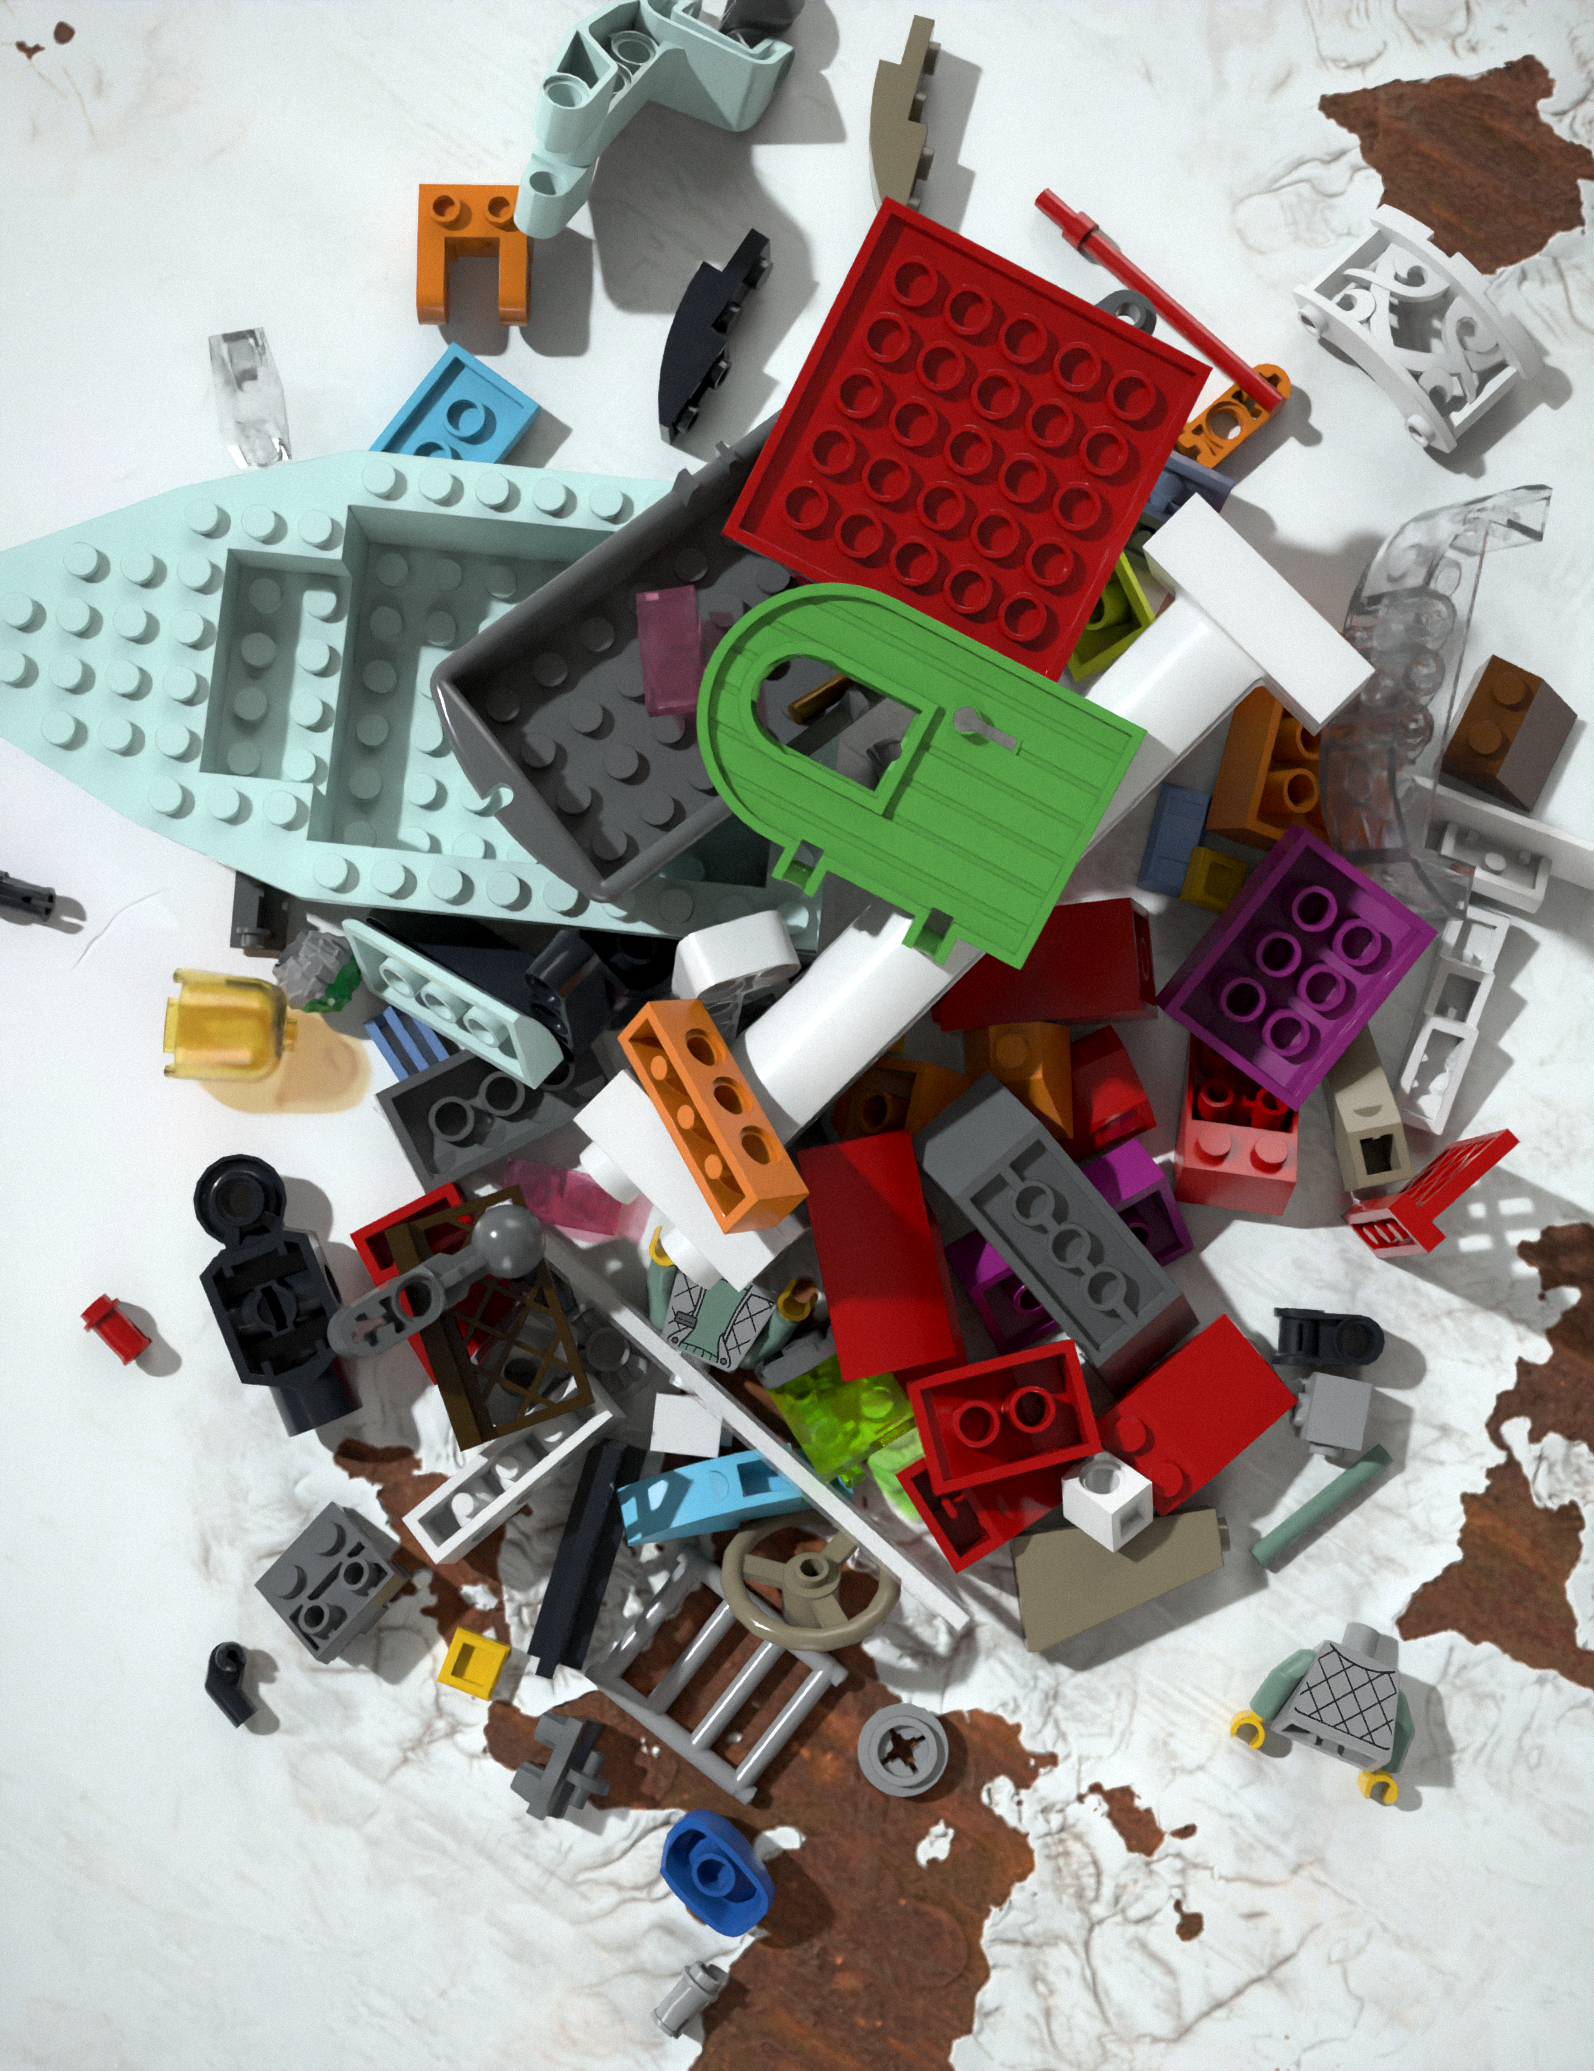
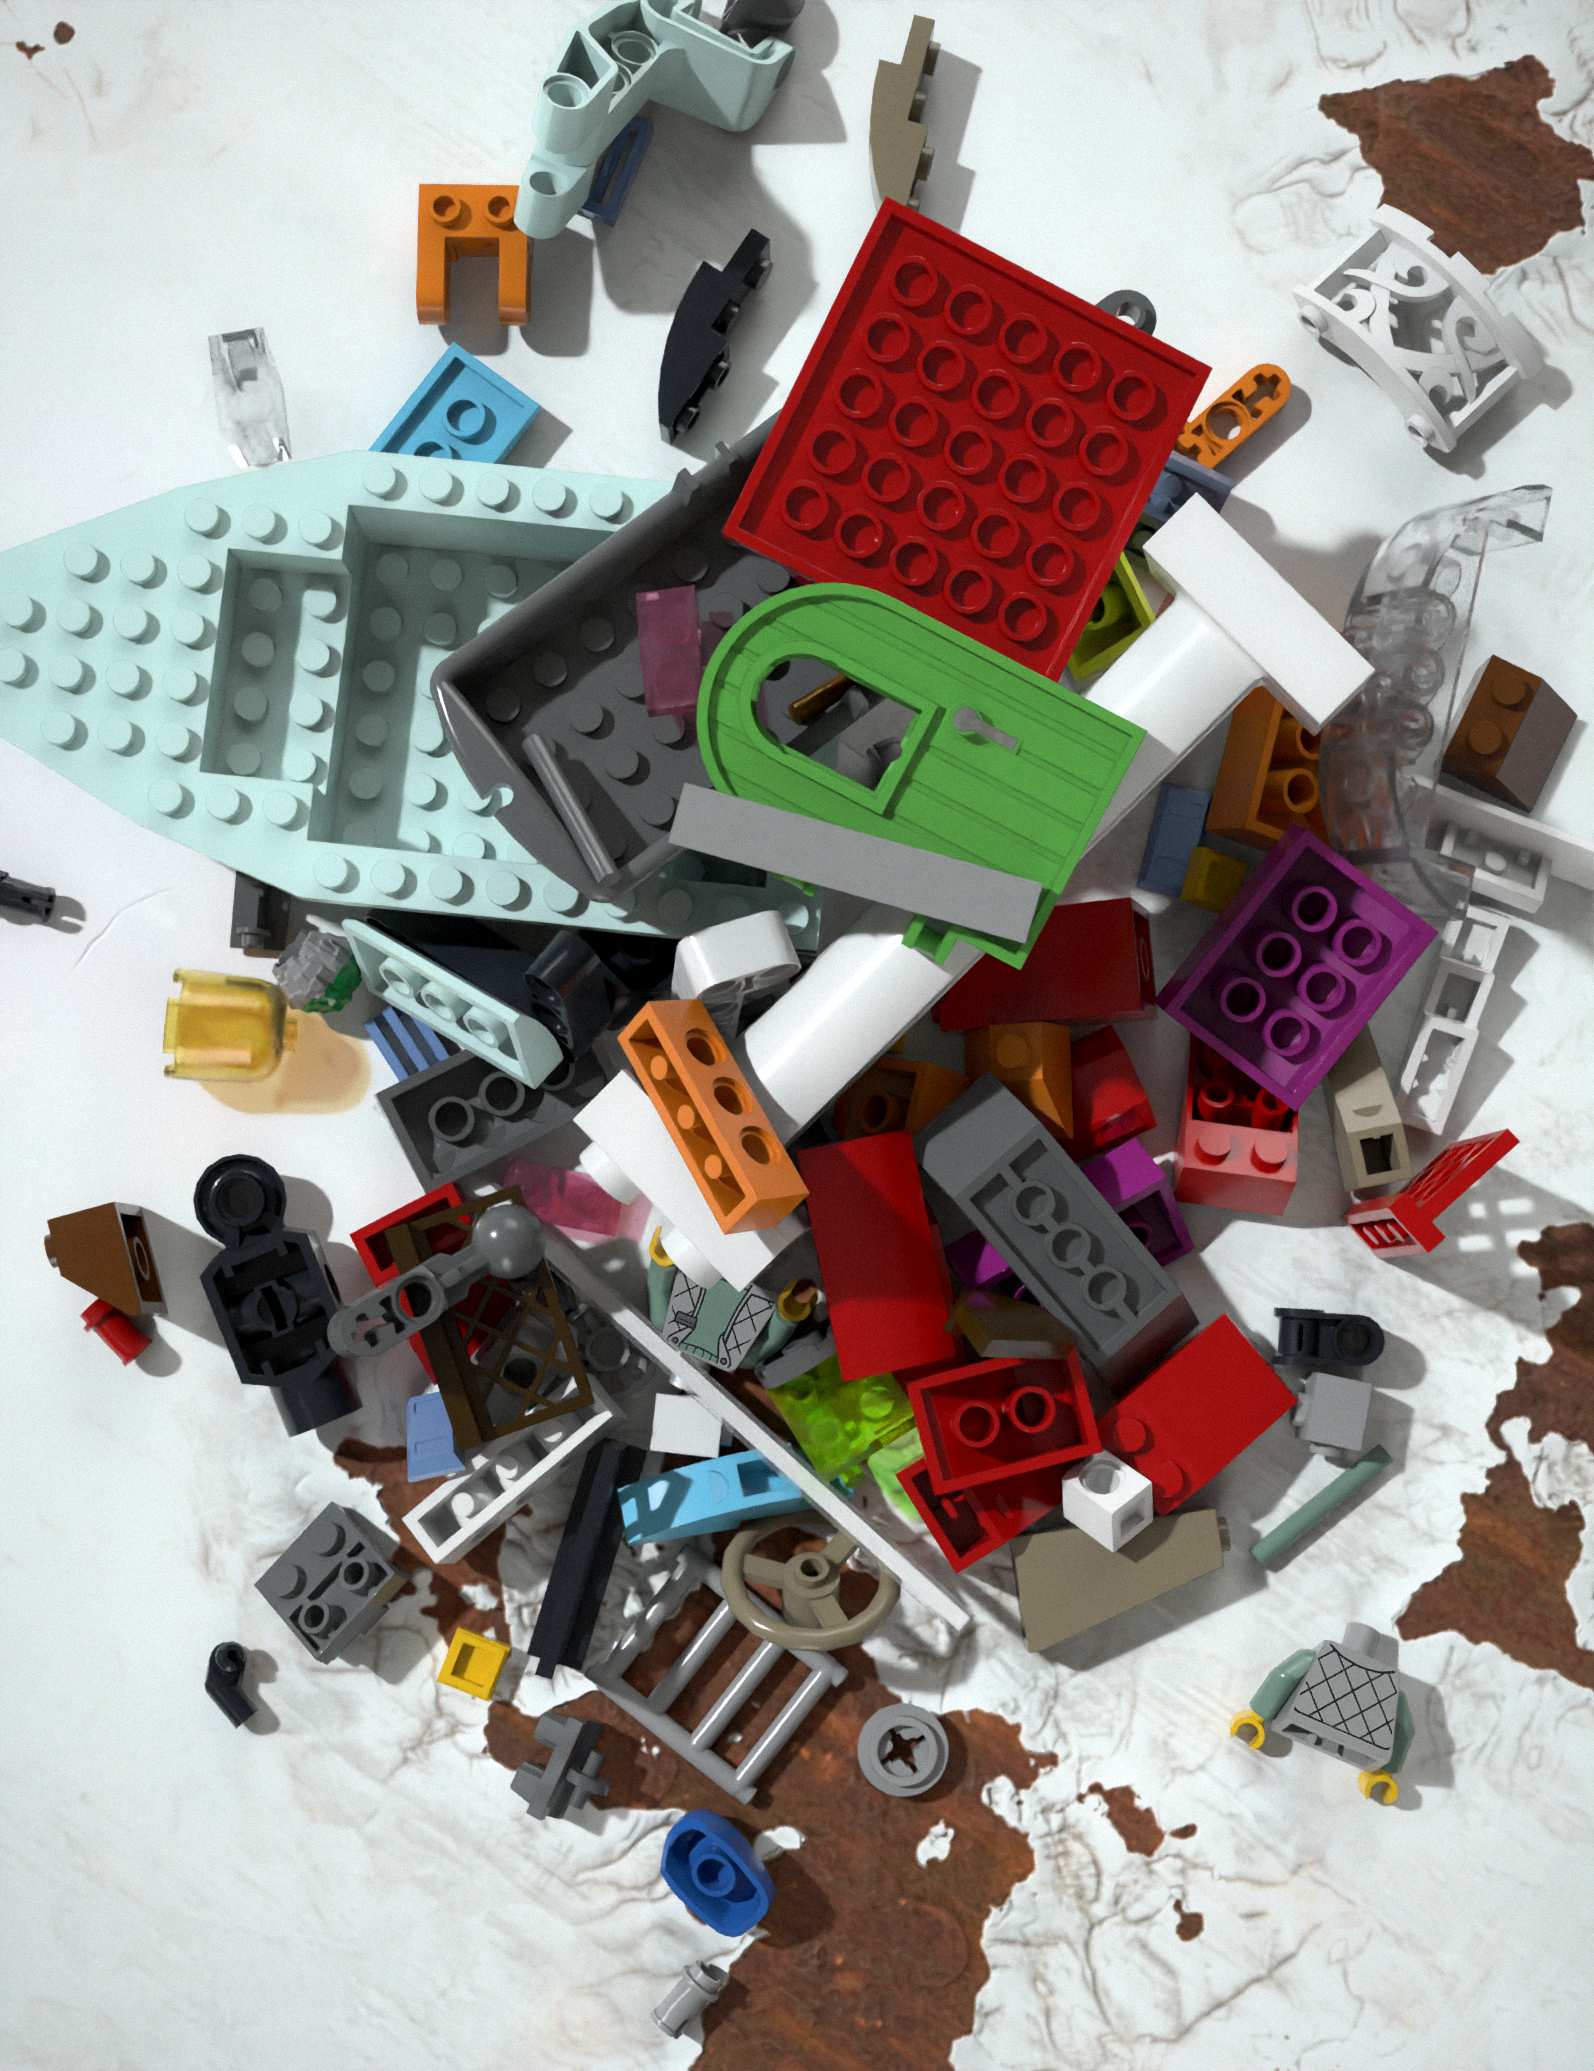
red bar [1034,188,1286,415] -> none
none -> reddish brown slope [44,1202,168,1316]
none -> medium blue tile [406,1391,466,1482]
none -> dark grey bar [522,734,621,888]
none -> medium blue tile [579,117,654,228]
none -> light grey tile [668,782,1043,944]
none -> dark brown slope [942,1286,1077,1360]

